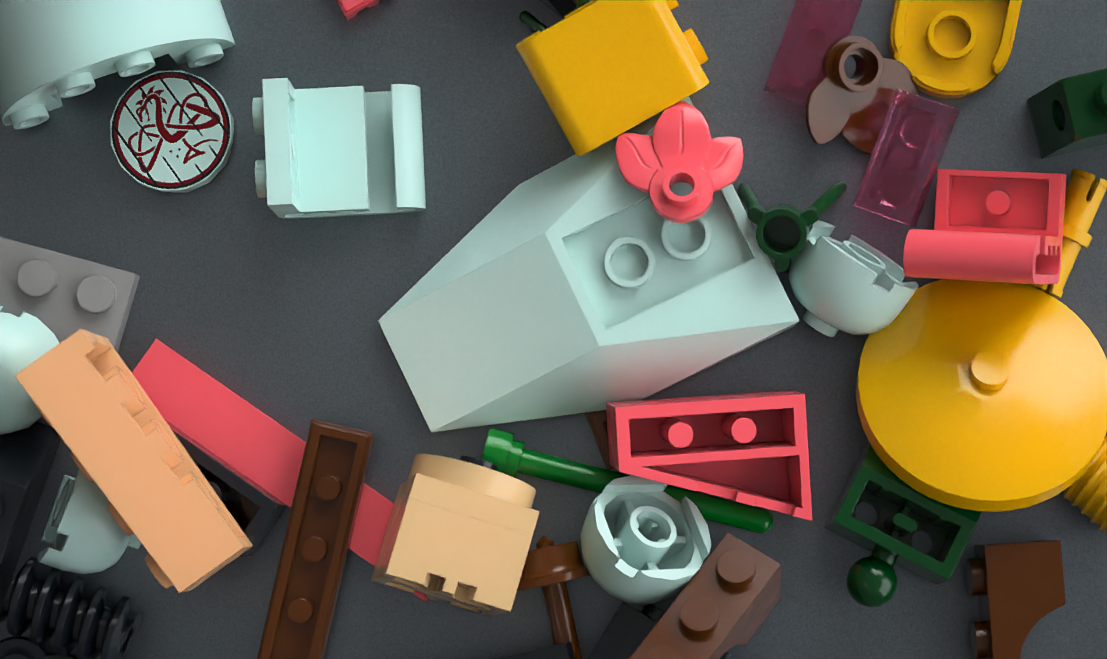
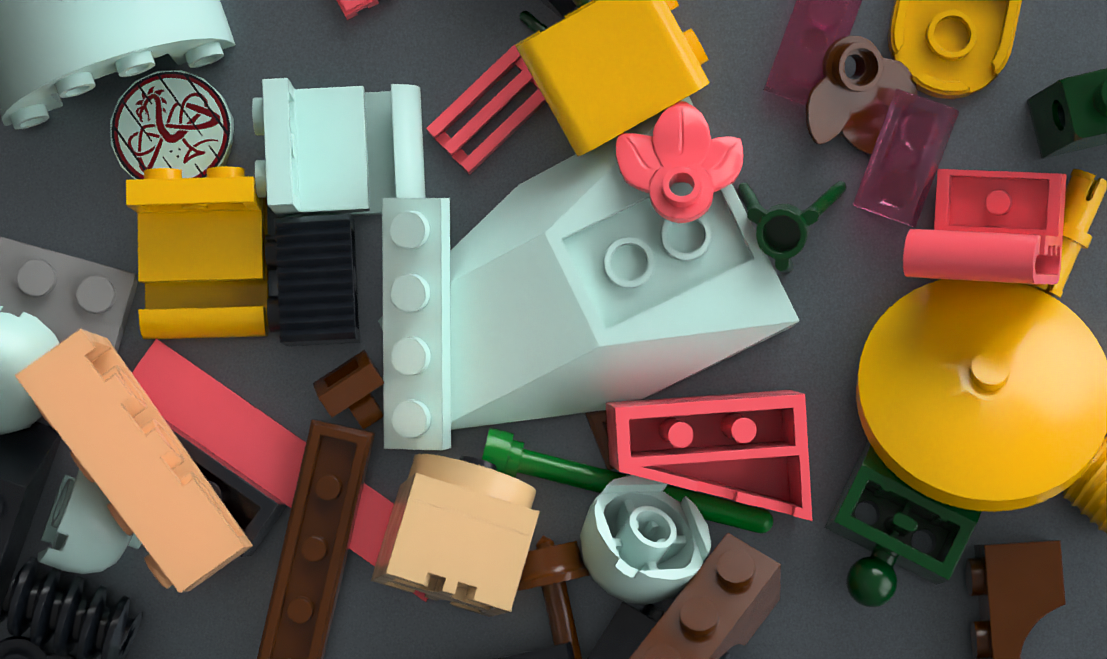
light aqua cylinder [789,220,918,337] -> none
none -> yellow piece [126,166,269,339]
none -> black brick [264,214,360,346]
none -> reddish brown tile [313,349,384,430]
none -> light aqua plate [382,198,451,451]
none -> coral tile [426,44,546,175]

